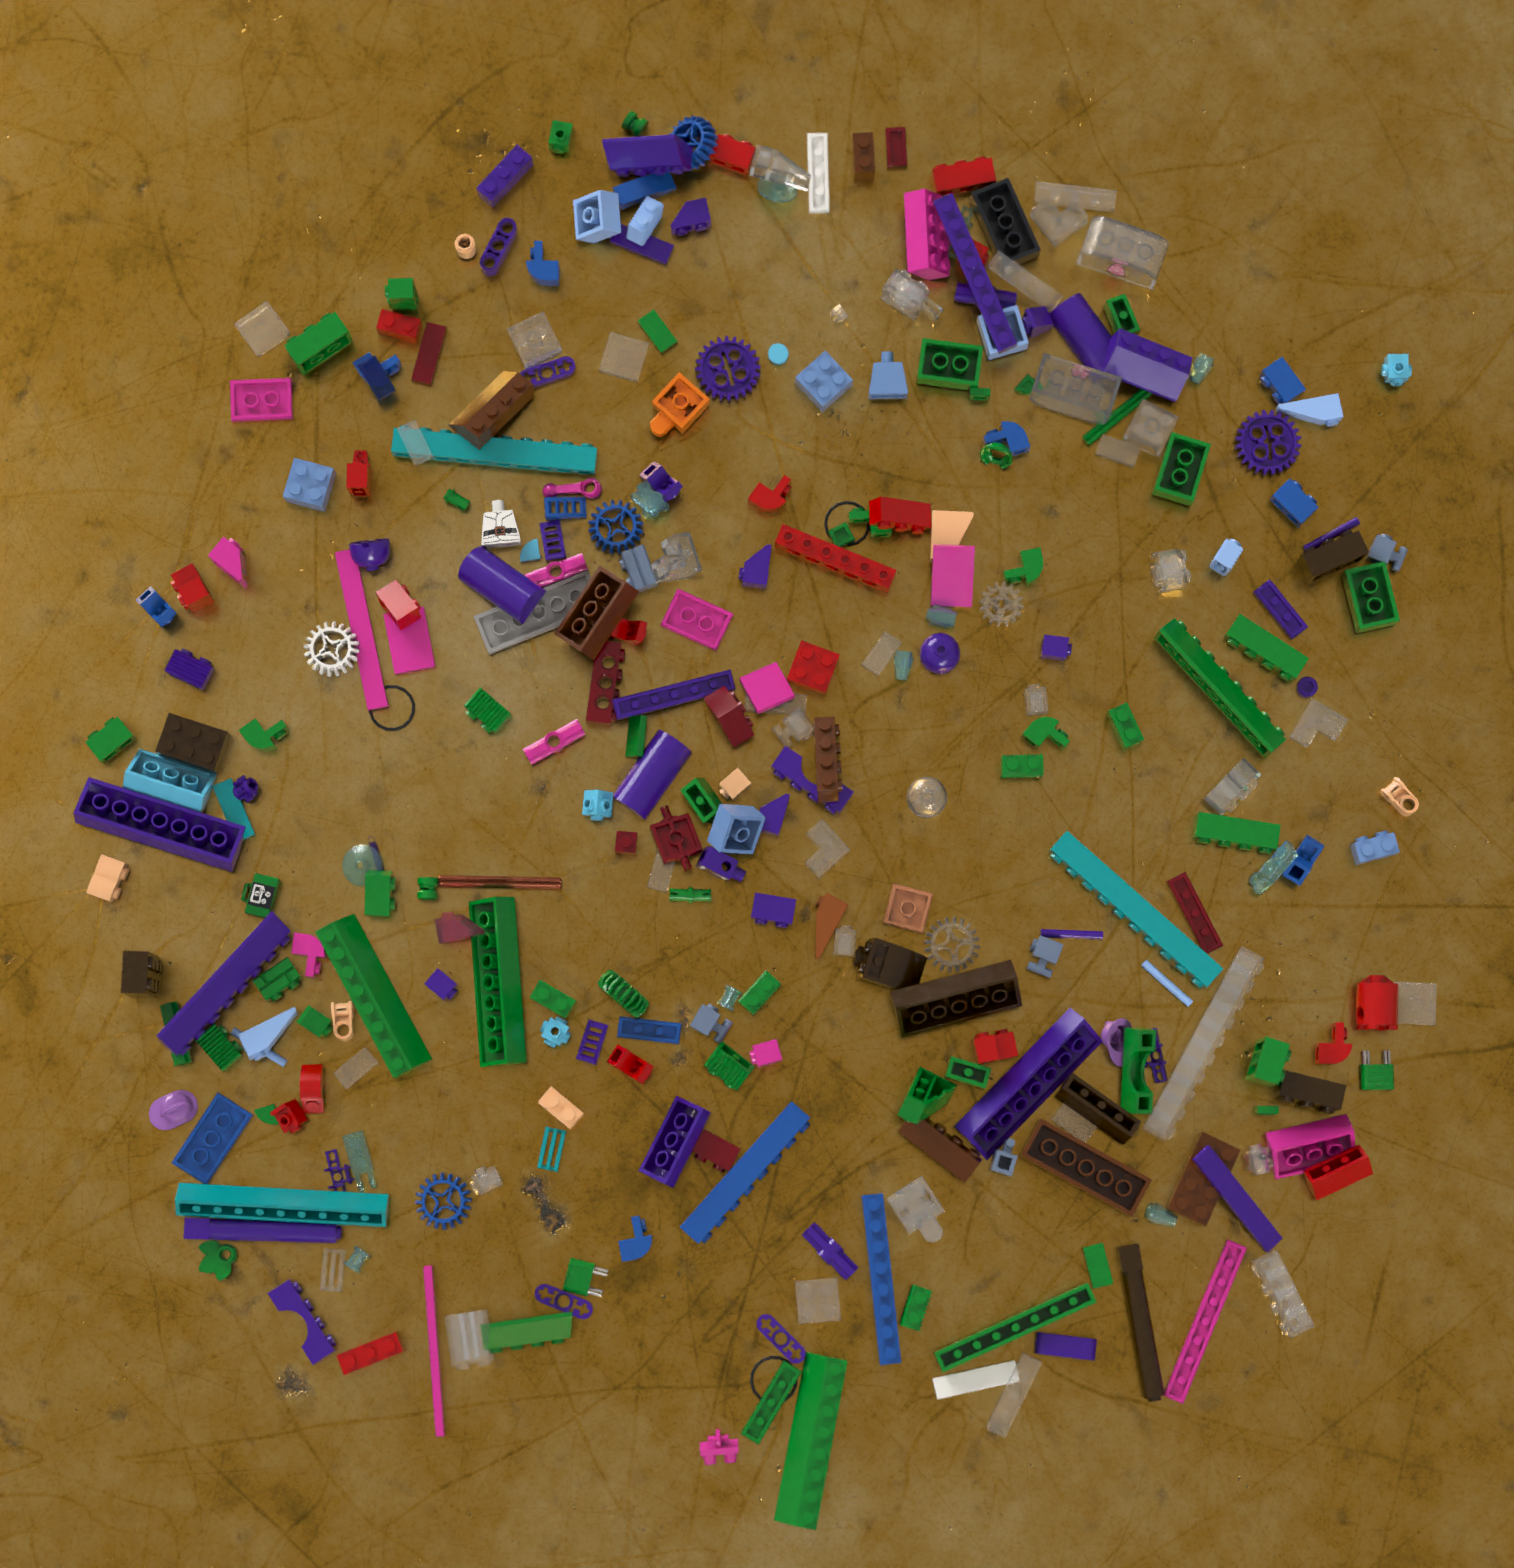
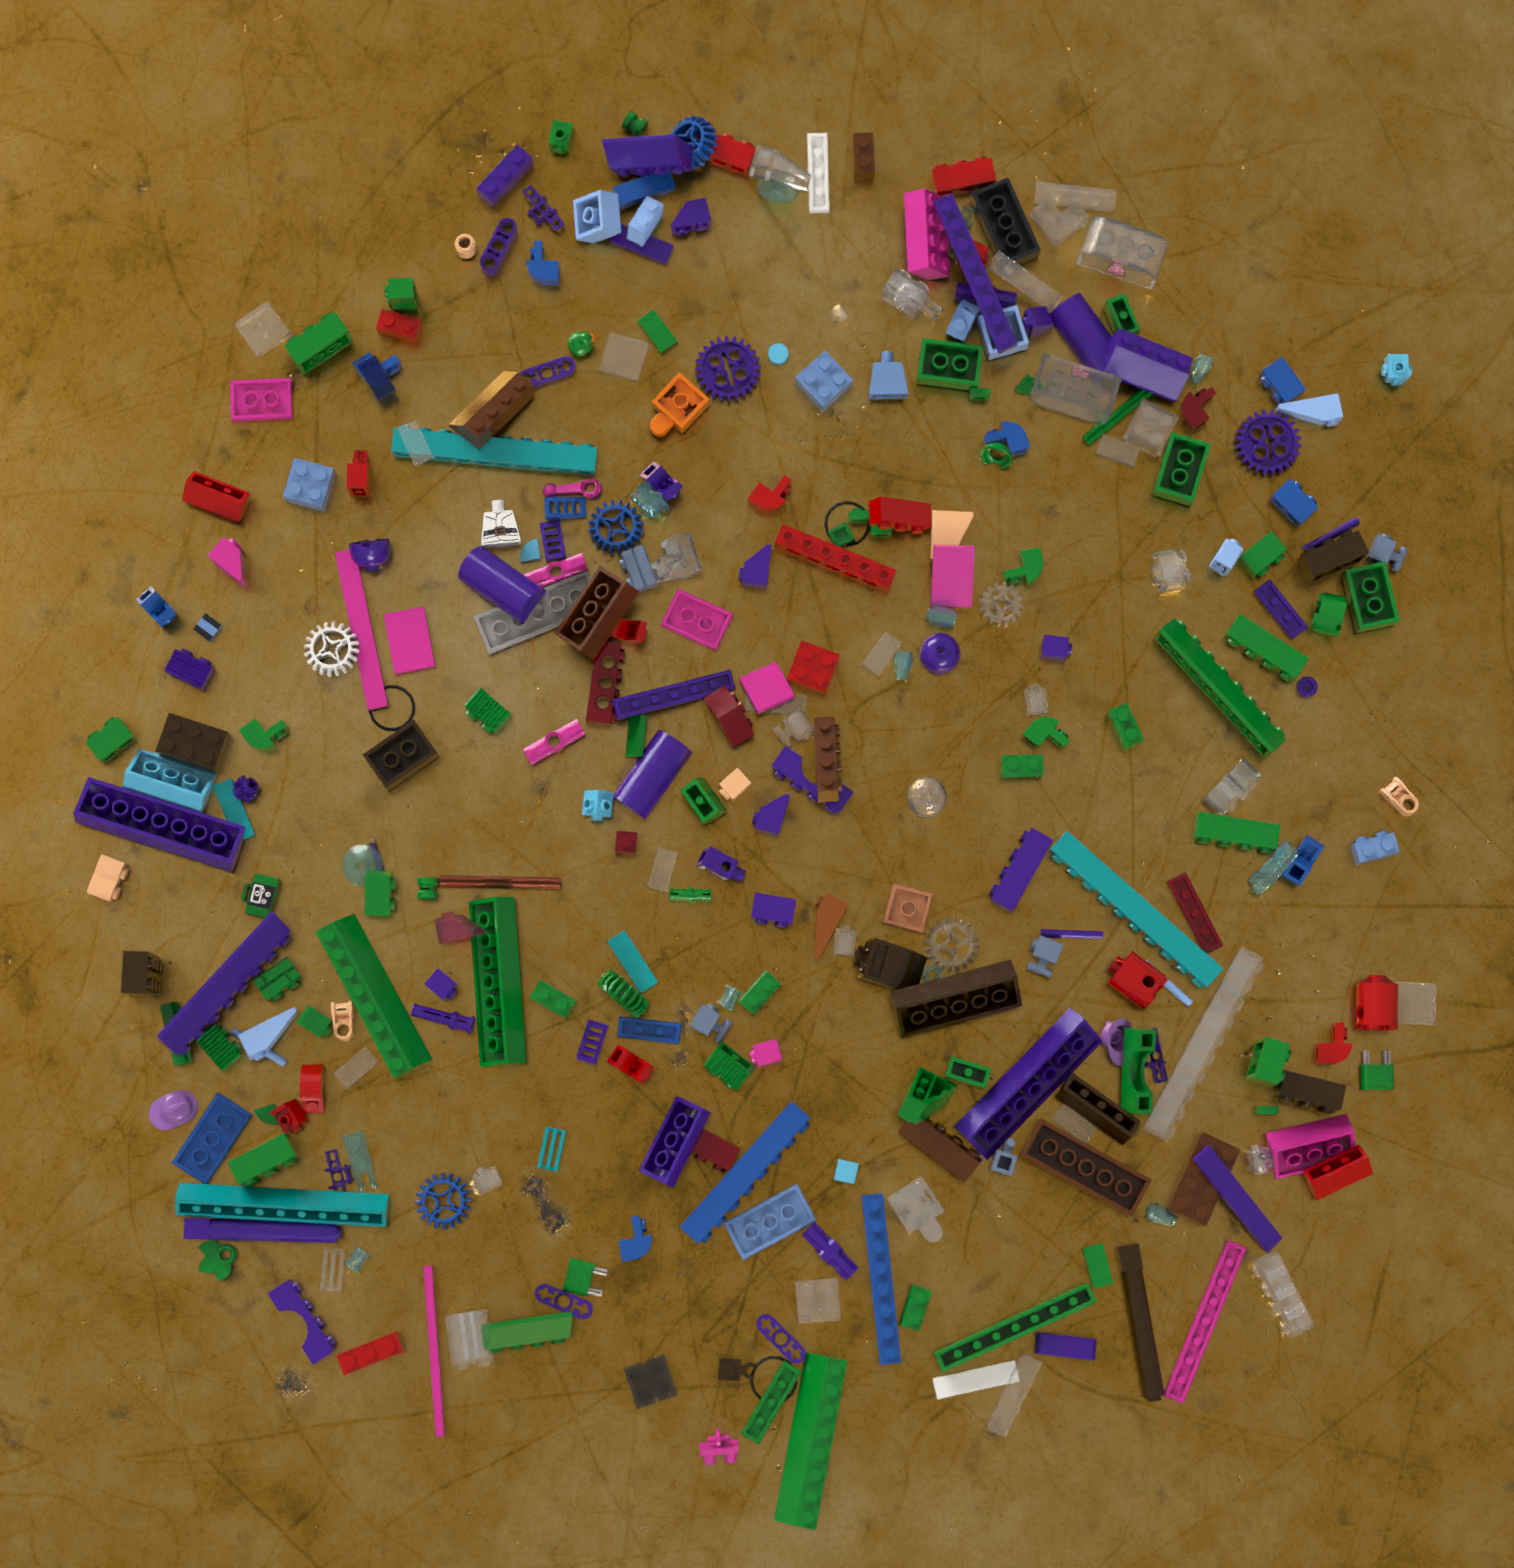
red brick [170,563,215,613] -> none
dark pink brick [291,933,327,978] -> none
brick [375,580,421,631] -> none
dark red tile [411,322,447,386] -> none
green pin [443,488,470,512] -> none
clear brick [507,311,562,369] -> none
light nougat brick [538,1087,584,1130] -> none
medium azure brick [540,1016,571,1048] -> none
dark red plate [649,805,703,872] -> none
medium blue brick [707,804,766,854] -> none
clear brick [805,819,850,879] -> none
dark red tile [885,127,908,169] -> none
red brick [971,1029,1018,1065] -> none
clear brick [1288,699,1349,748] -> none
none -> red brick [182,471,250,522]
none -> tile [193,613,223,642]
none -> green brick [227,1133,300,1187]
none -> dark brown brick [362,719,439,791]
none -> dark purple pin [411,1003,475,1035]
none -> dark purple piece [522,185,565,232]
none -> green animal [567,332,595,356]
none -> teal tile [607,930,658,994]
none -> clear smoke piece [624,1354,678,1409]
none -> dark brown plate [718,1358,756,1381]
none -> medium blue tile [723,1184,817,1260]
none -> medium azure tile [834,1159,859,1184]
none -> clear light blue bush [922,965,942,982]
none -> medium blue torso [946,300,980,343]
none -> dark purple brick [989,828,1053,913]
none -> red cylinder [1107,951,1168,1010]
none -> dark red brick [1179,387,1216,434]
none -> green brick [1238,531,1287,579]
none -> green brick [1311,592,1349,638]

